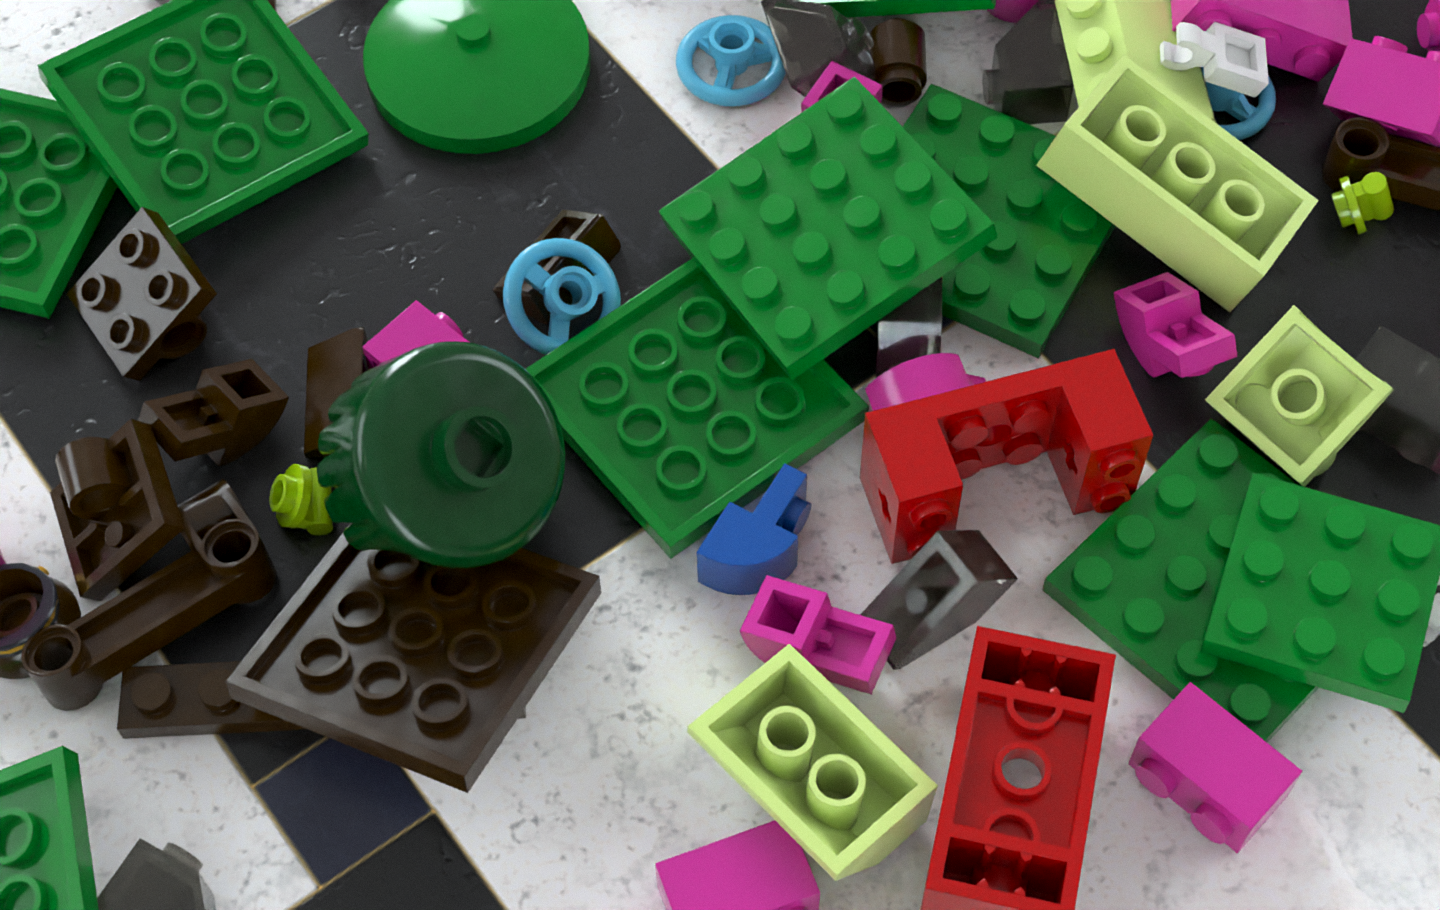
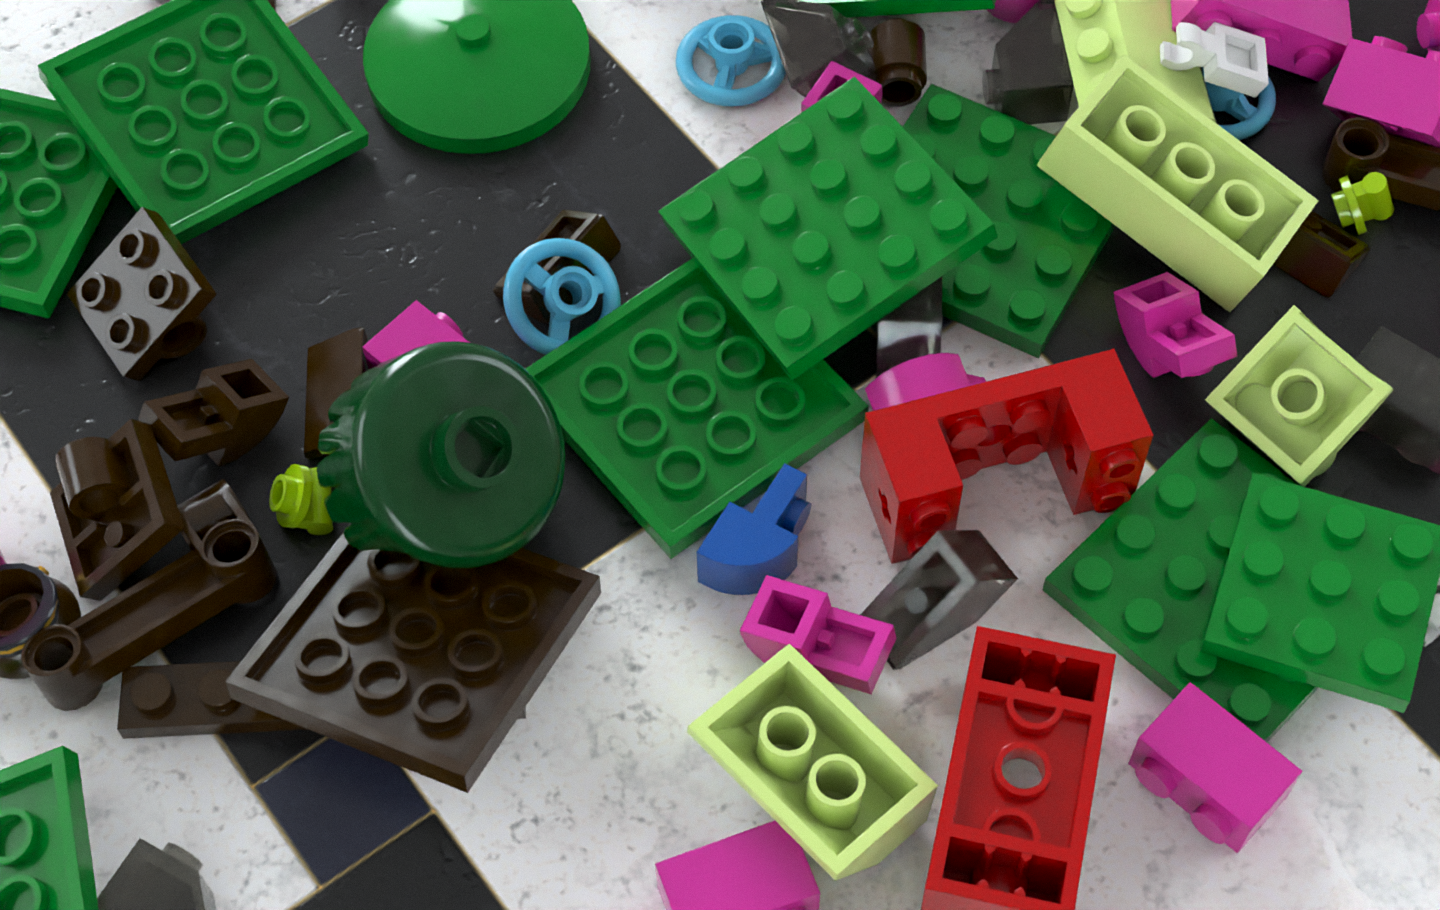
none -> dark brown slope [1273,211,1371,297]

